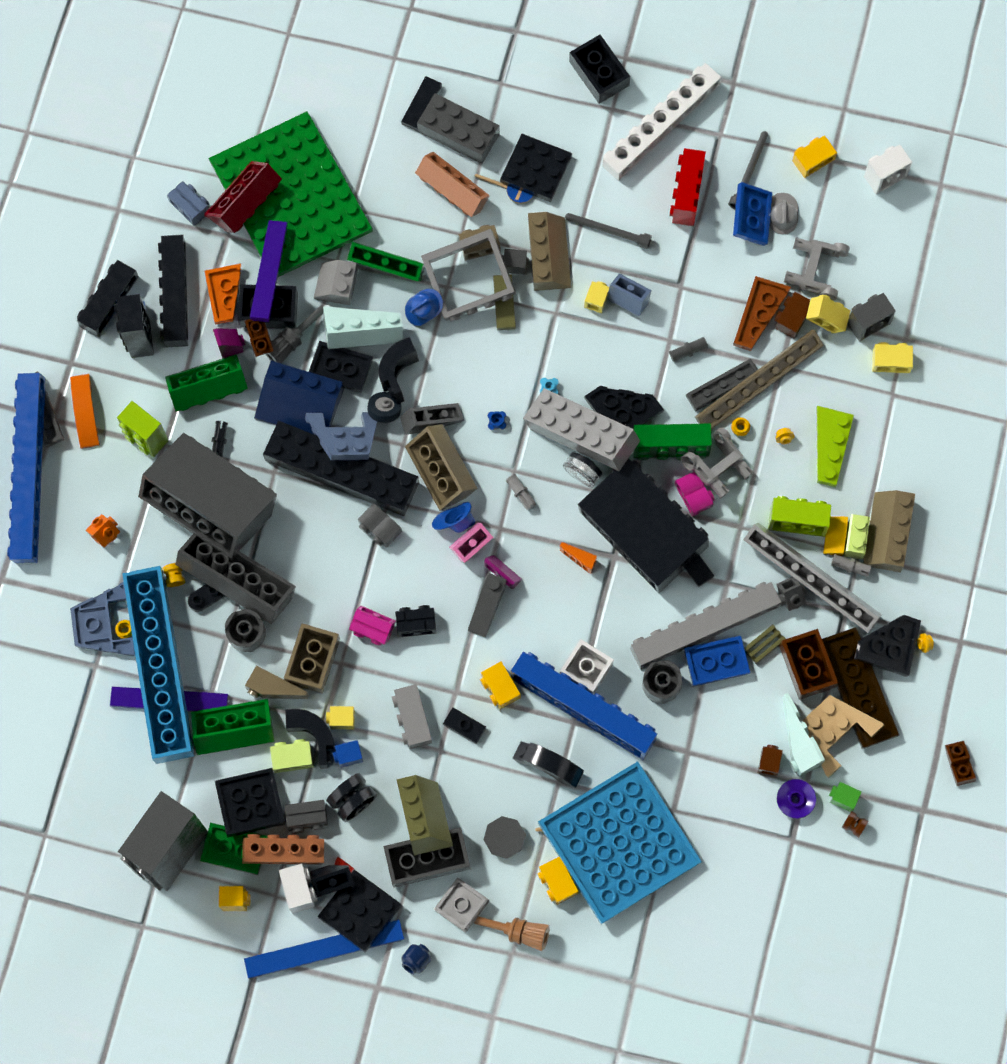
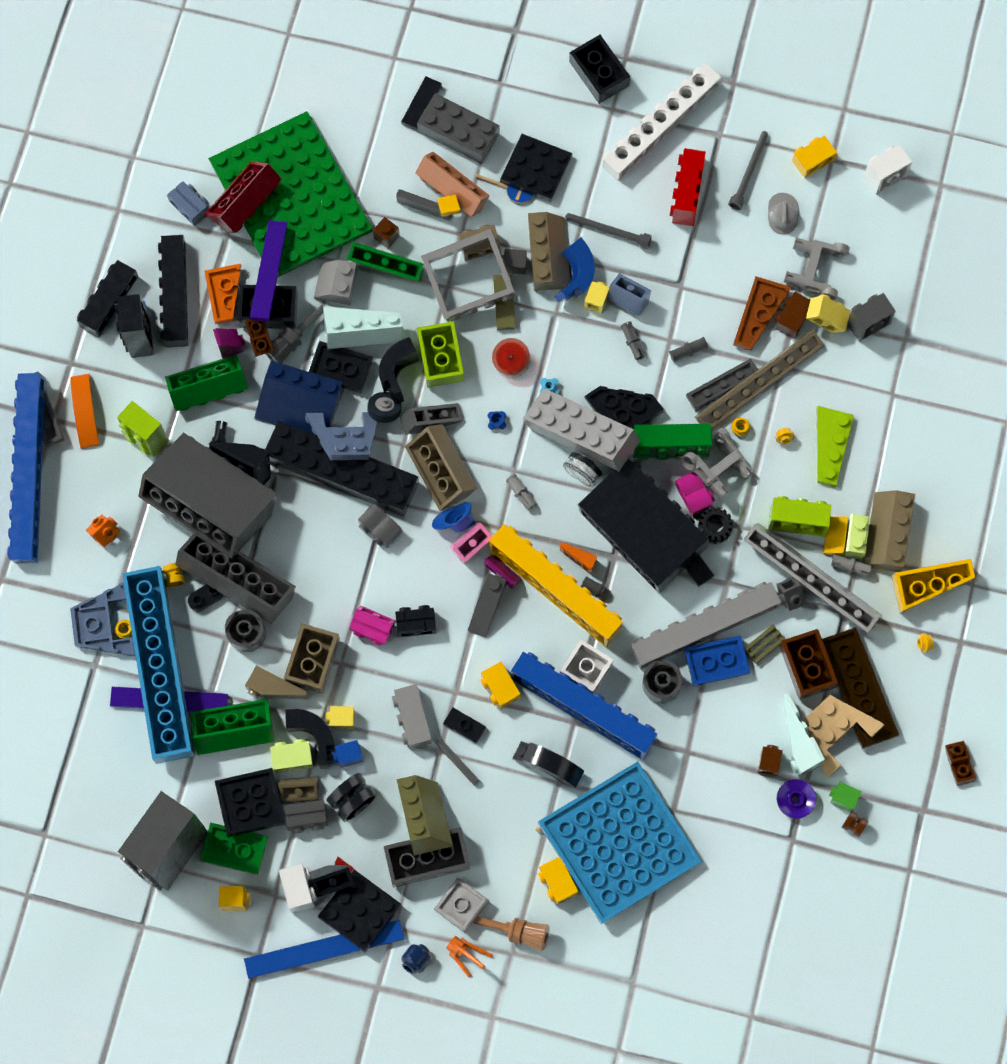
nougat brick [242,834,324,865] -> none
blue piece [405,289,443,326] -> none
dark grey piece [483,816,526,859] -> none
blue plate [733,182,772,246] -> none
black plate [854,615,921,677] -> none
light yellow brick [872,342,913,373] -> none
none -> black slope [209,441,271,485]
none -> dark tan slope [278,777,319,803]
none -> reddish brown brick [373,217,400,249]
none -> dark grey tile [396,189,451,221]
none -> lime brick [417,321,464,388]
none -> dark grey bar [435,738,480,786]
none -> yellow tile [437,195,460,217]
none -> orange plant [446,936,493,977]
none -> yellow brick [489,524,623,648]
none -> clear red piece [492,338,531,378]
none -> blue arch [554,237,595,302]
none -> dark grey pin [581,576,607,598]
none -> dark grey pin [620,321,646,360]
none -> black tyre [698,507,733,544]
none -> yellow wedge [892,559,975,613]

